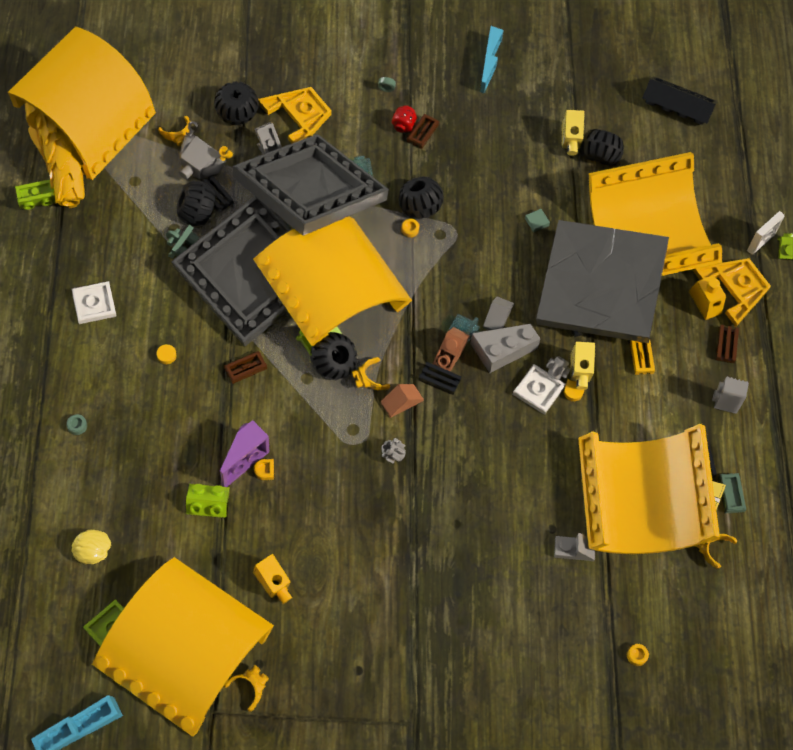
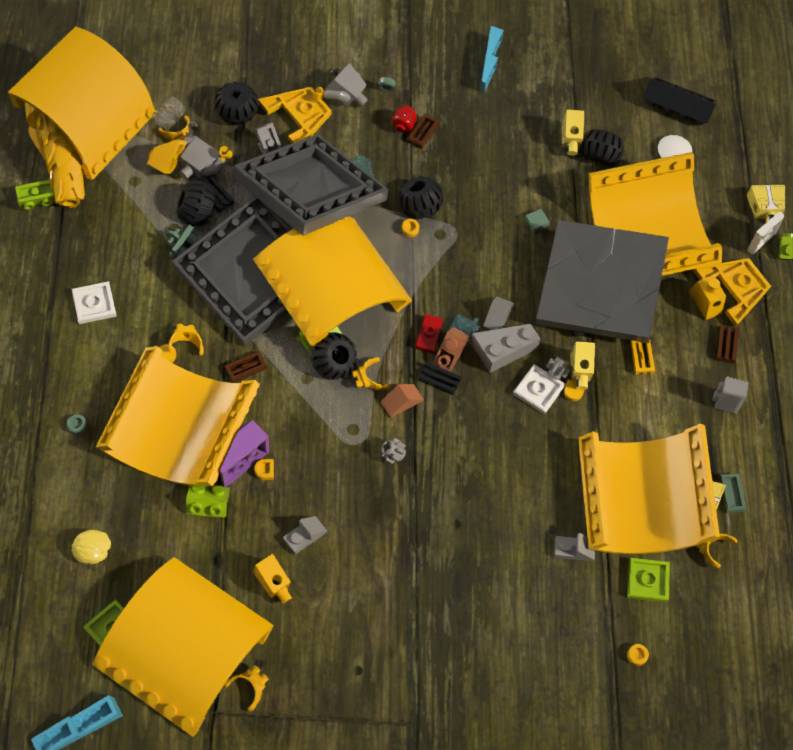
none -> yellow panel [96,346,260,486]
none -> yellow slope [147,139,187,174]
none -> clear wheel [152,96,186,130]
none -> yellow helmet [167,324,204,355]
none -> light grey slope [283,516,327,555]
none -> light grey torso [313,63,368,107]
none -> red plate [415,314,444,354]
none -> lime tile [627,558,670,603]
none -> white dish [658,135,692,158]
none -> light yellow torso [747,185,785,223]

